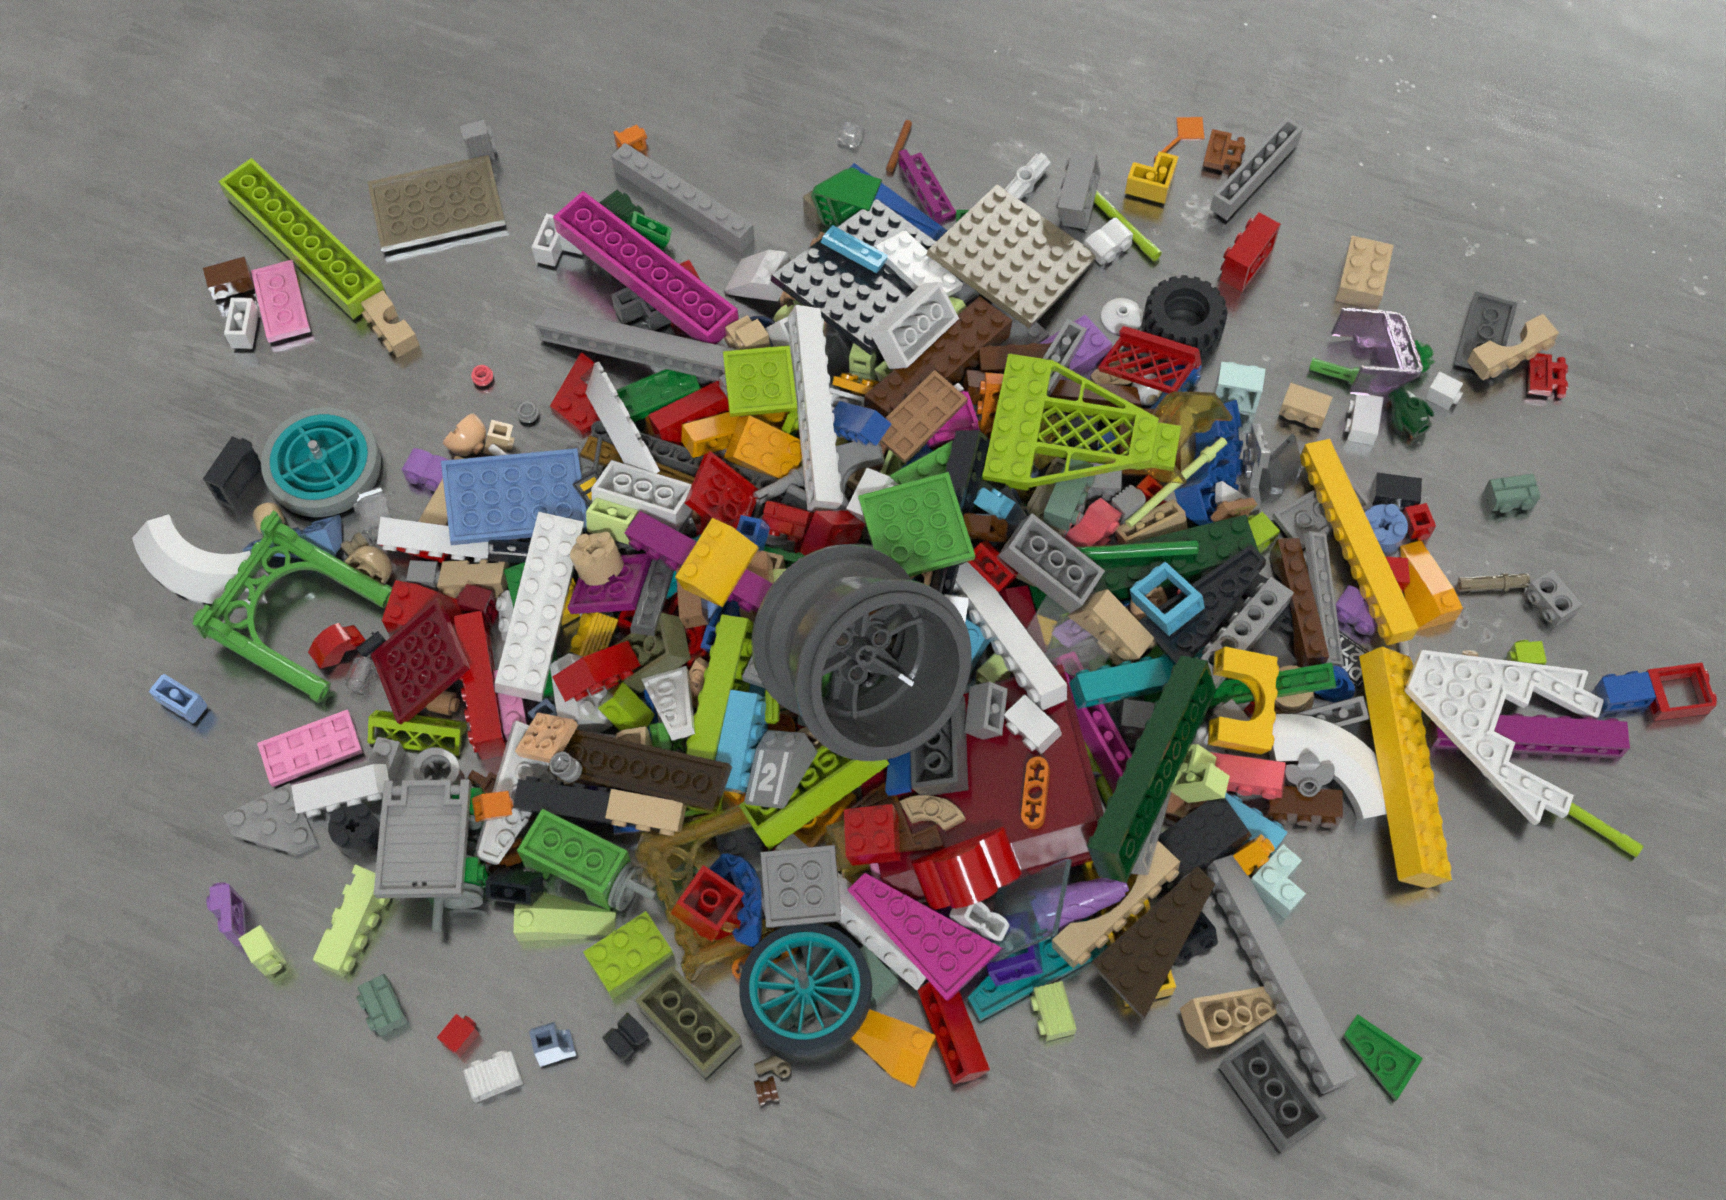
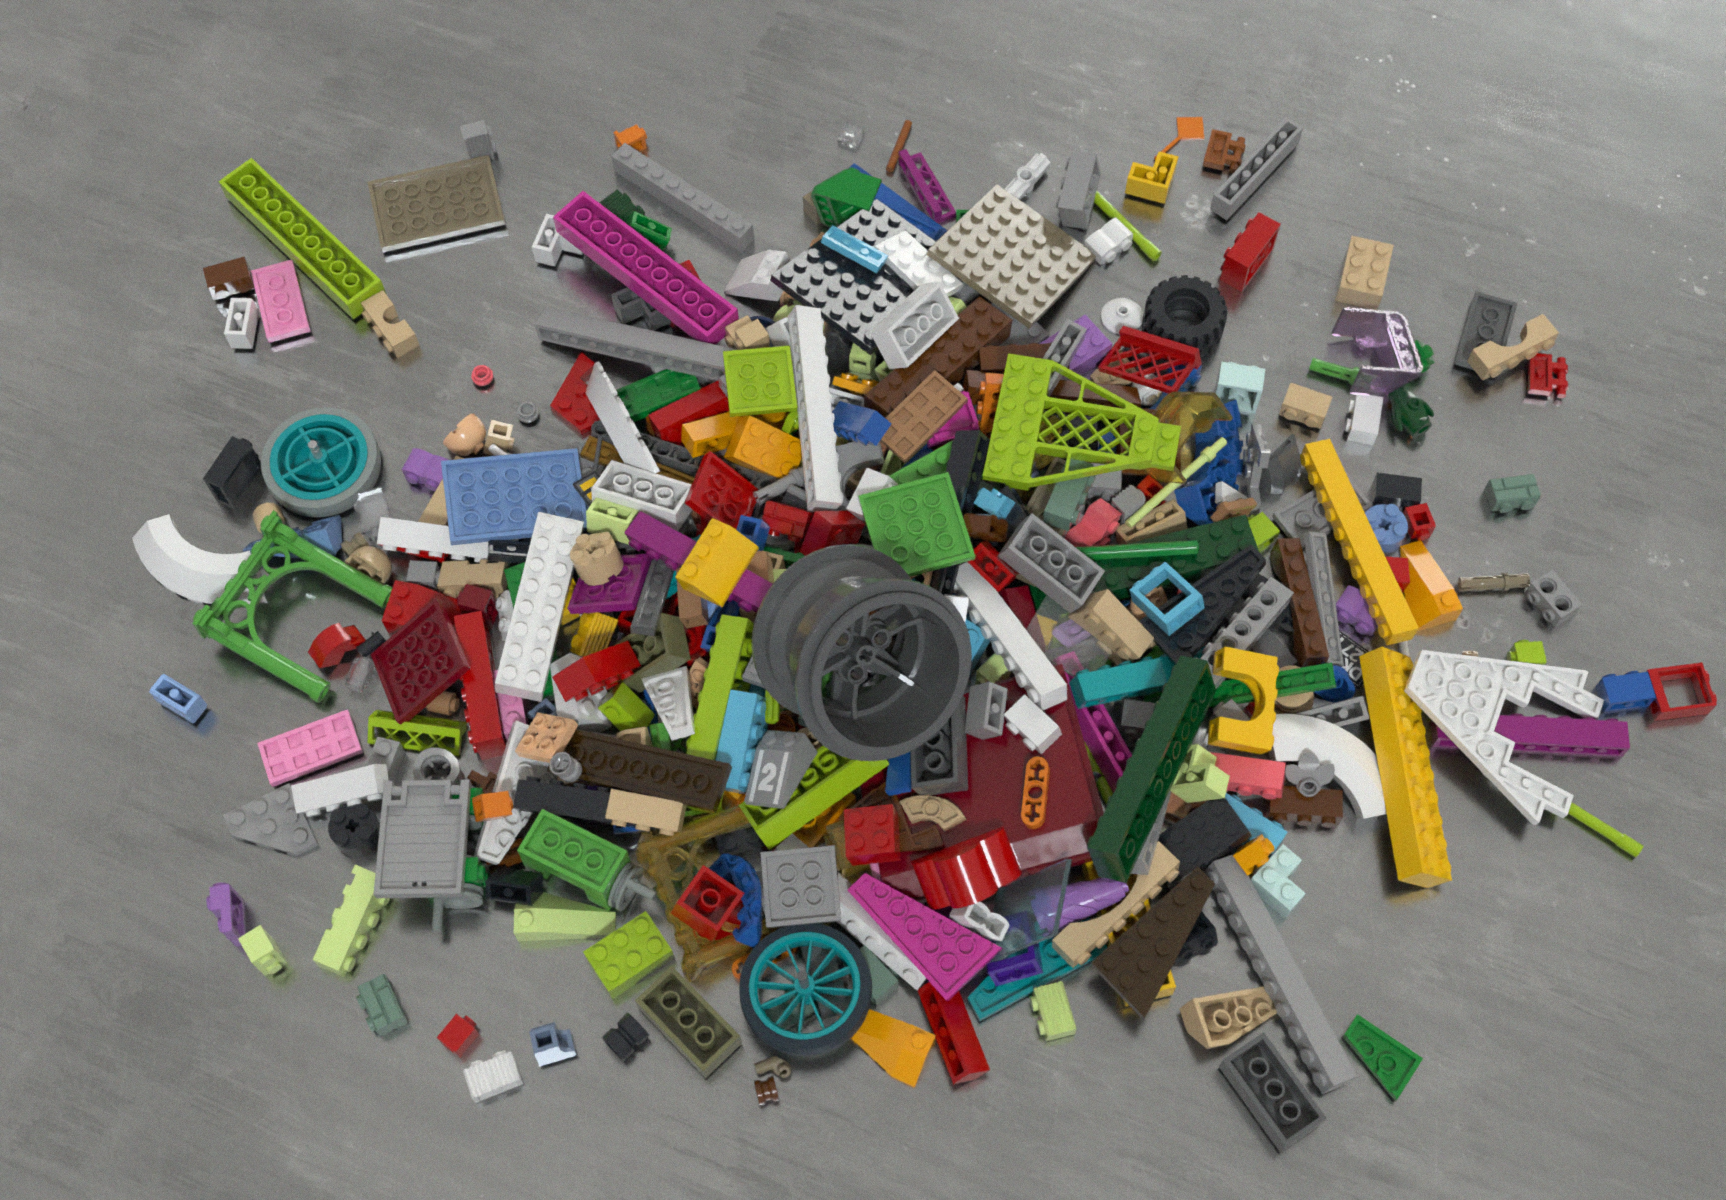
white brick [1425,371,1463,411] -> none

